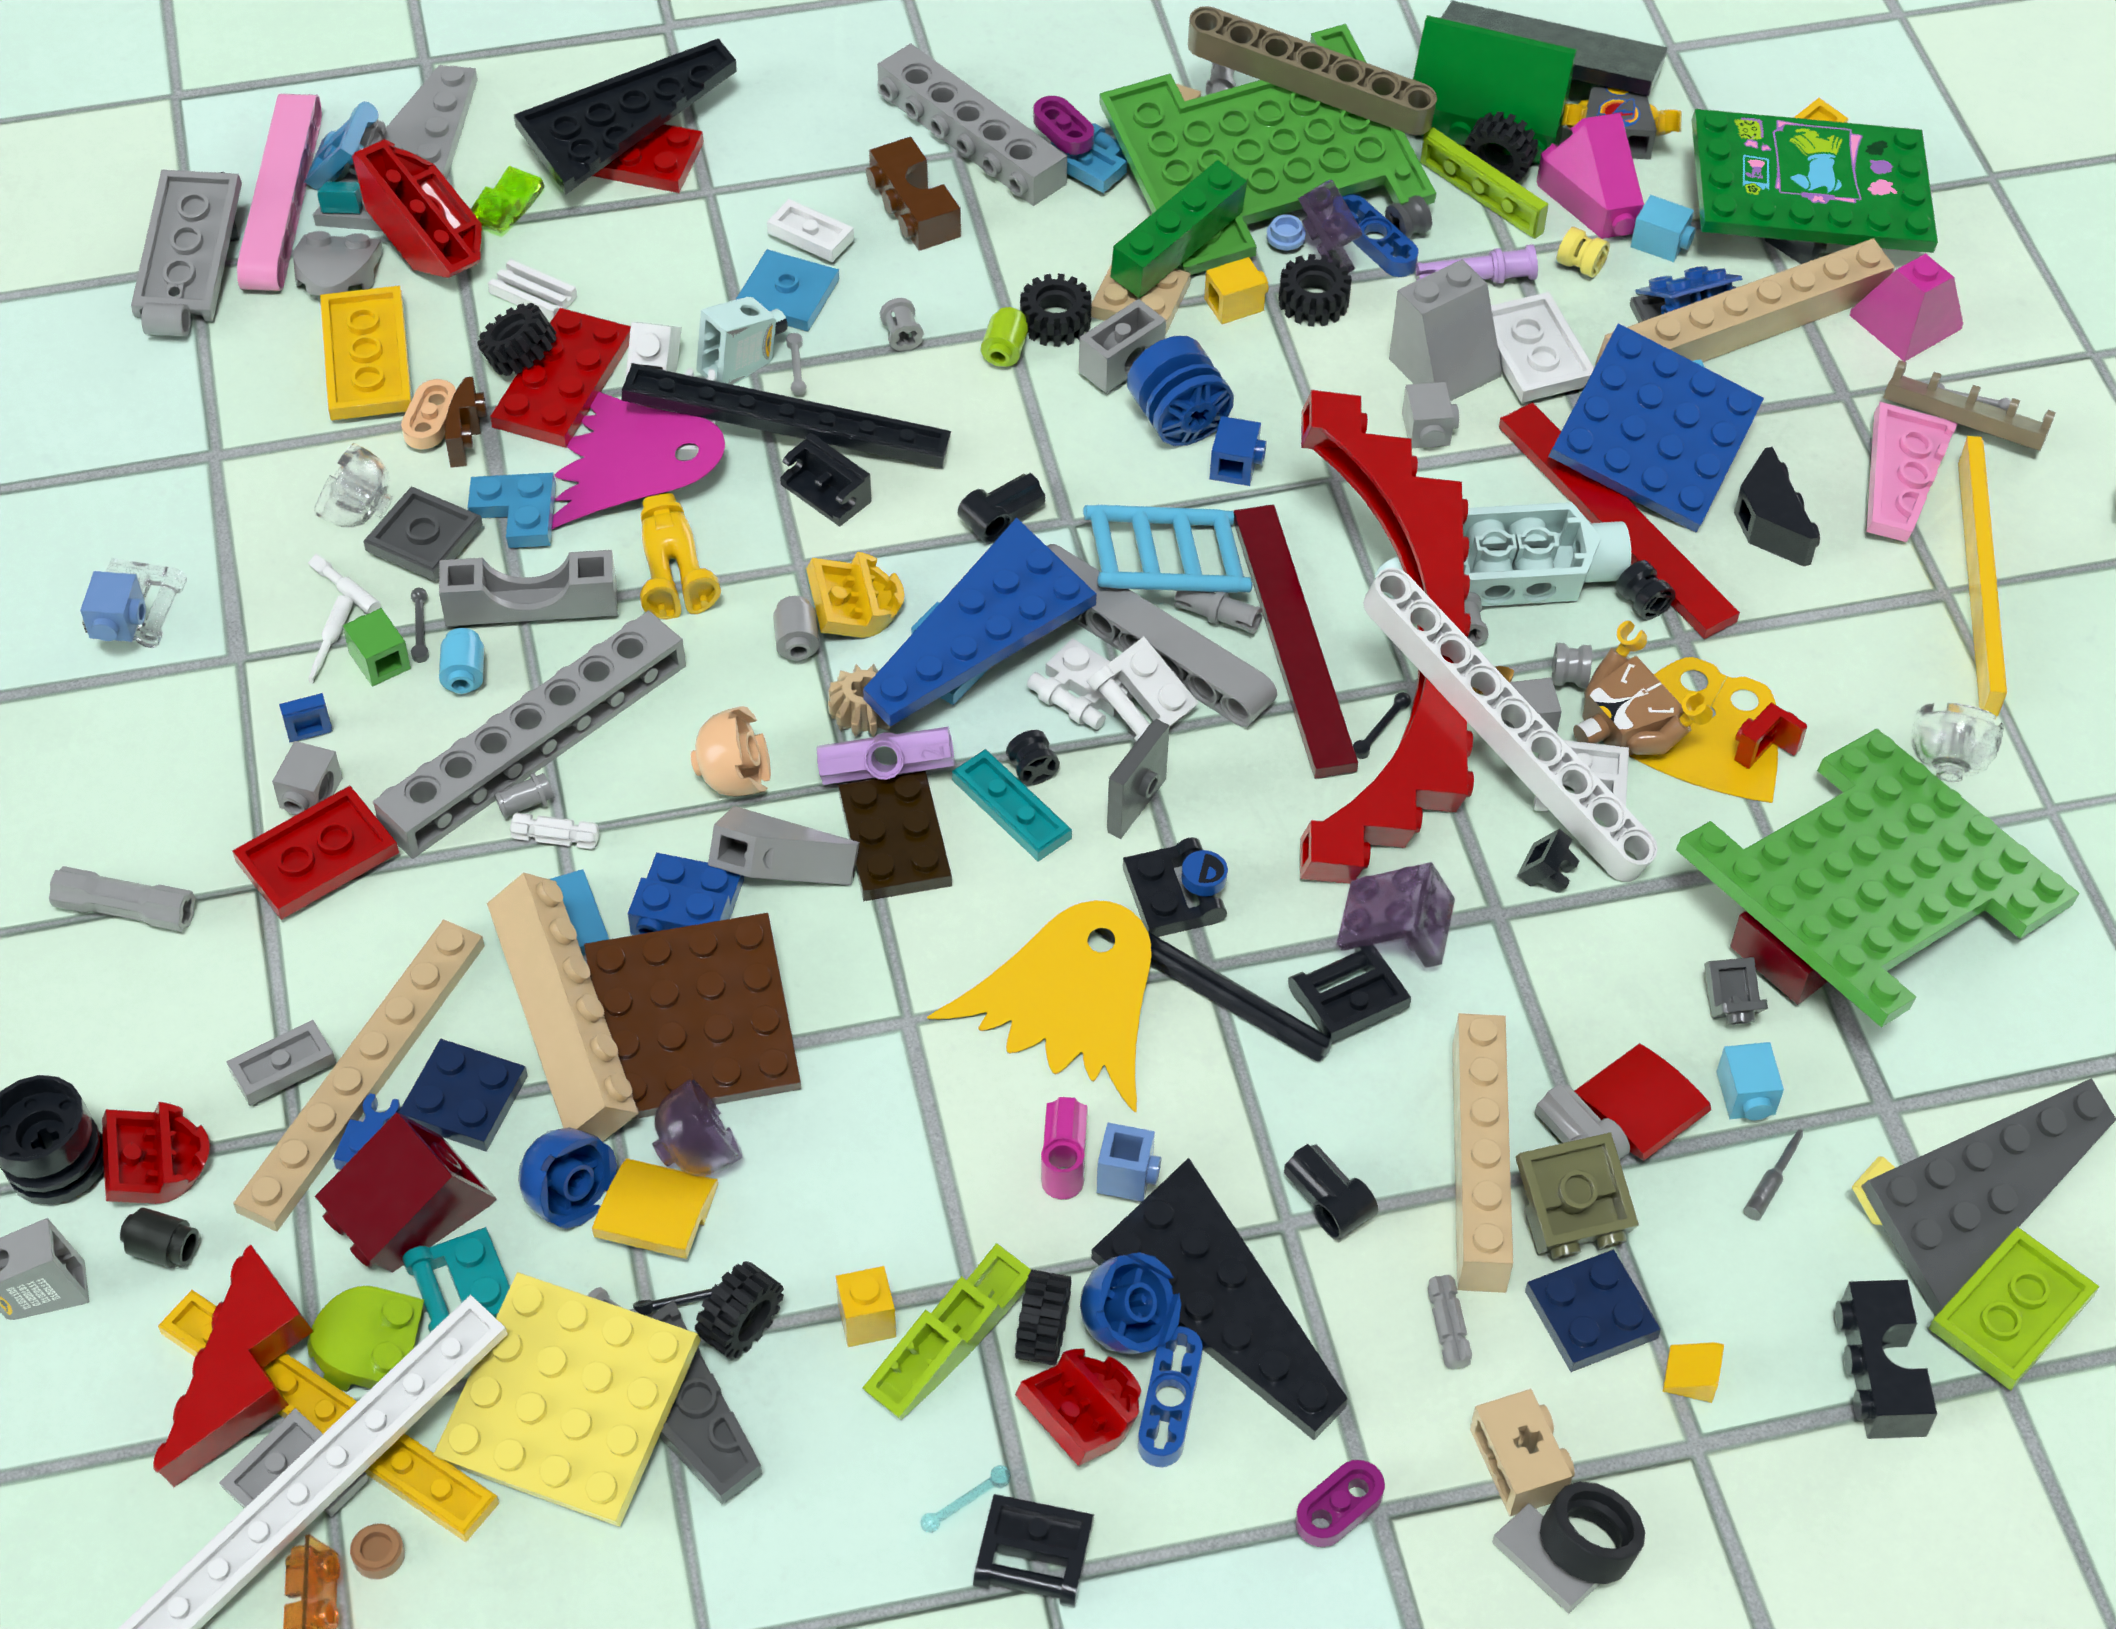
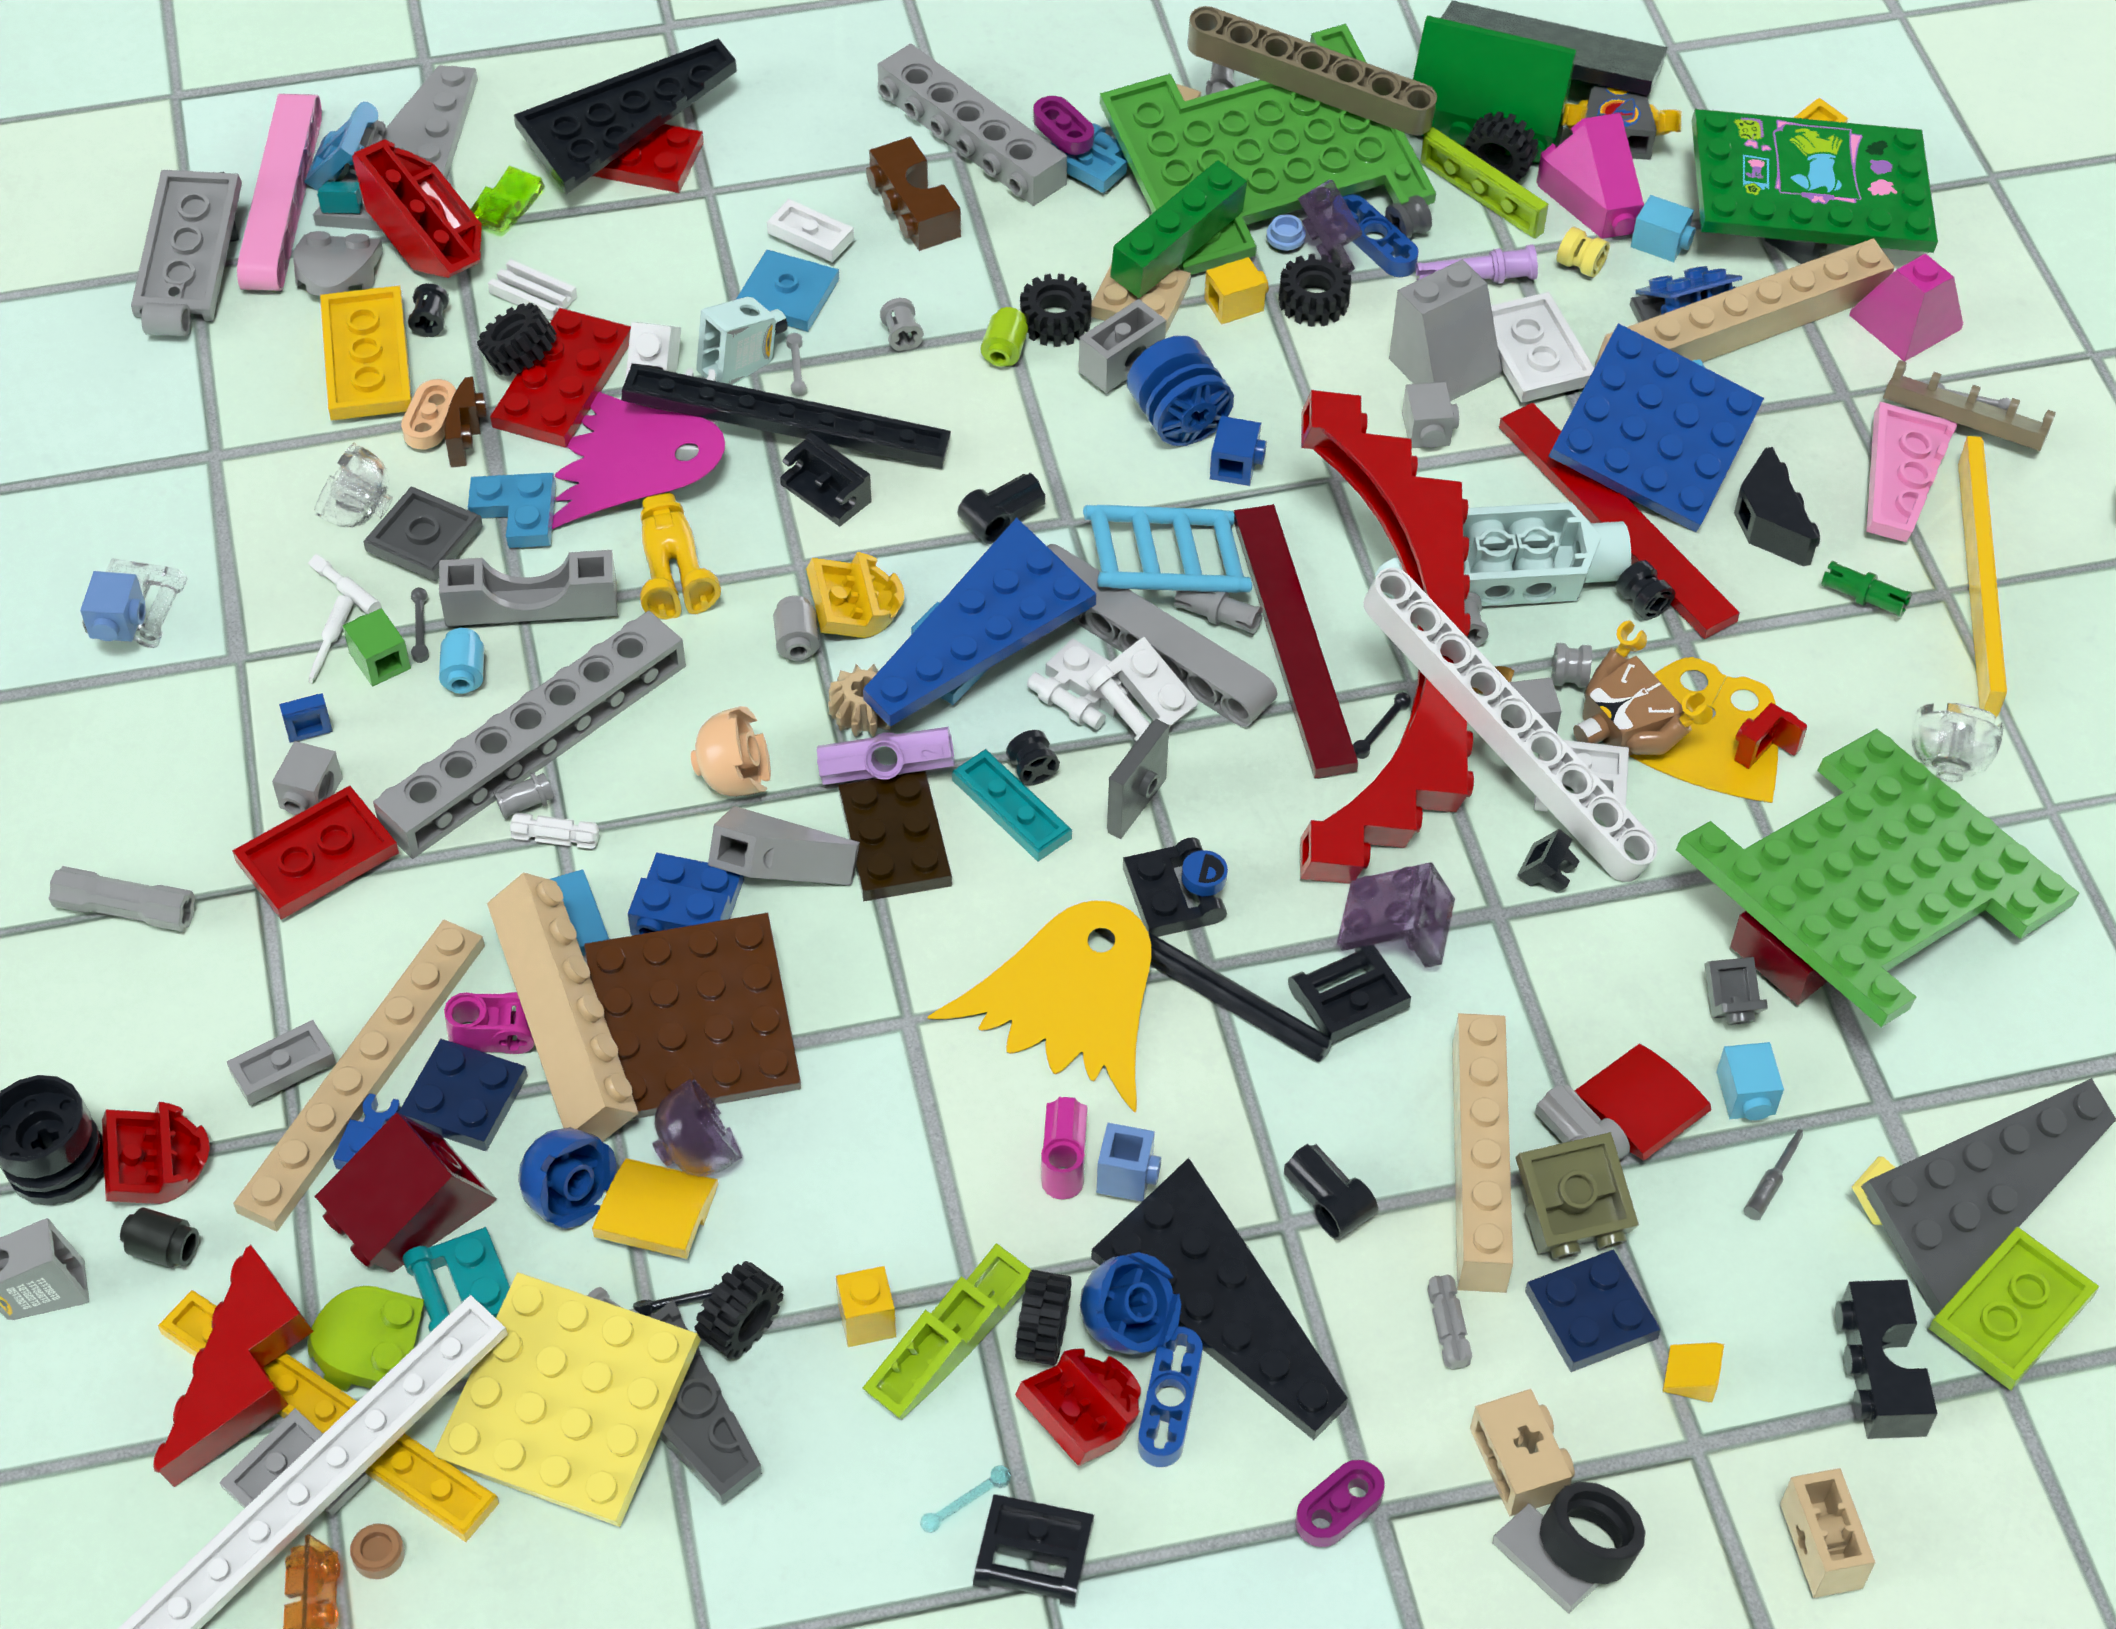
none -> black bush [408,283,449,337]
none -> dark pink piece [444,992,534,1054]
none -> tan brick [1780,1468,1875,1598]
none -> green pin [1822,560,1912,617]

